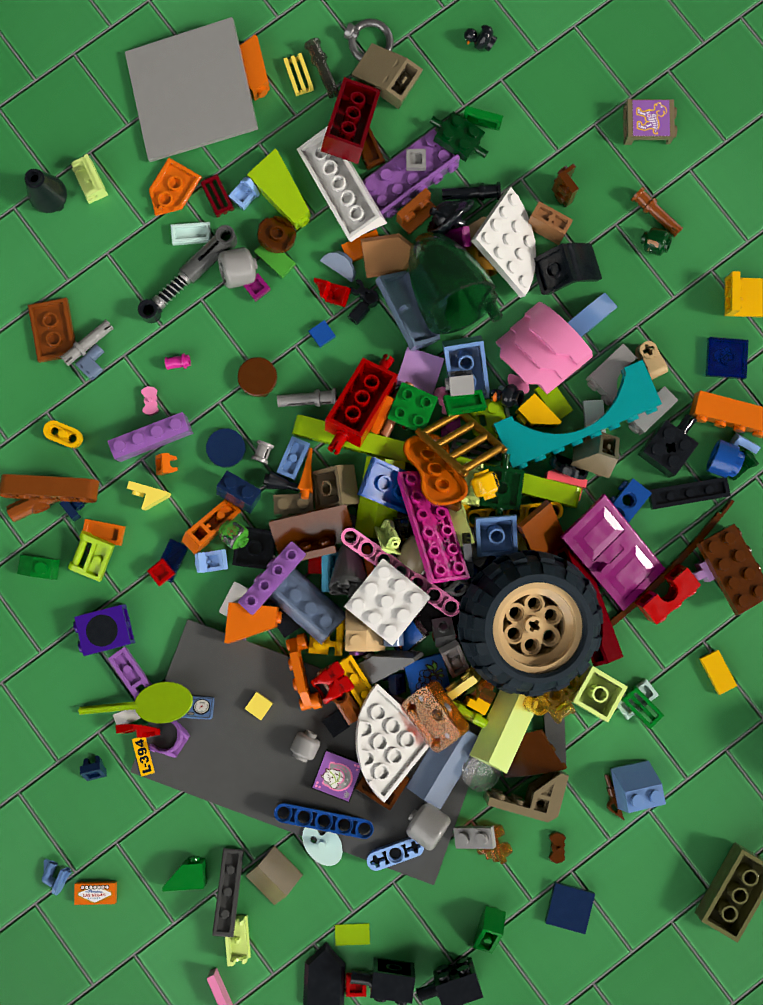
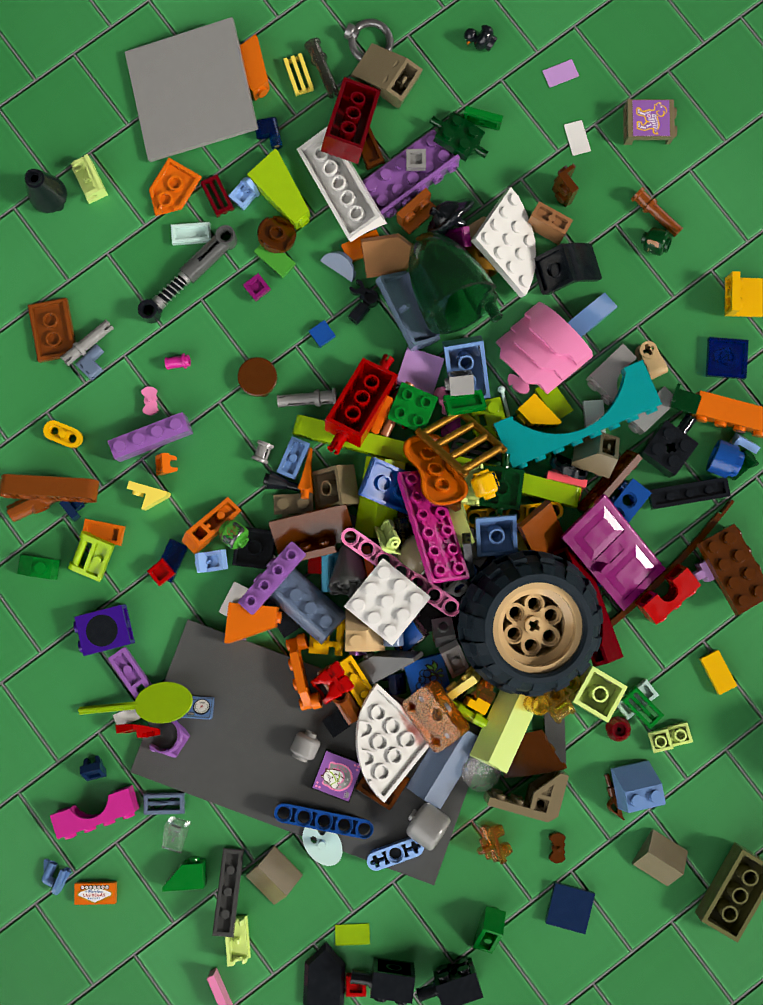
yellow sticker [132,738,155,777] -> none
dark blue tile [206,428,246,468] -> none
dark blue brick [216,471,261,514] -> none
light grey head [218,247,258,289] -> none
light yellow tile [245,692,273,720] -> none
red slope [314,277,351,307] -> none
black pin [442,182,501,201] -> none
light grey plate [453,826,496,849] -> none
black animal [489,384,524,408] -> none
none -> dark pink arch [50,785,140,840]
none -> sand blue tile [143,792,185,815]
none -> clear slope [162,816,191,853]
none -> clear blue piece [255,117,283,150]
none -> lavender sticker [542,59,579,88]
none -> white sticker [564,120,591,156]
none -> reddish brown plate [576,450,643,514]
none -> dark red plate [605,716,631,742]
none -> dark tan slope [632,829,688,886]
none -> yellowish green slope [648,721,693,753]
none -> dark green bracket [669,383,701,414]

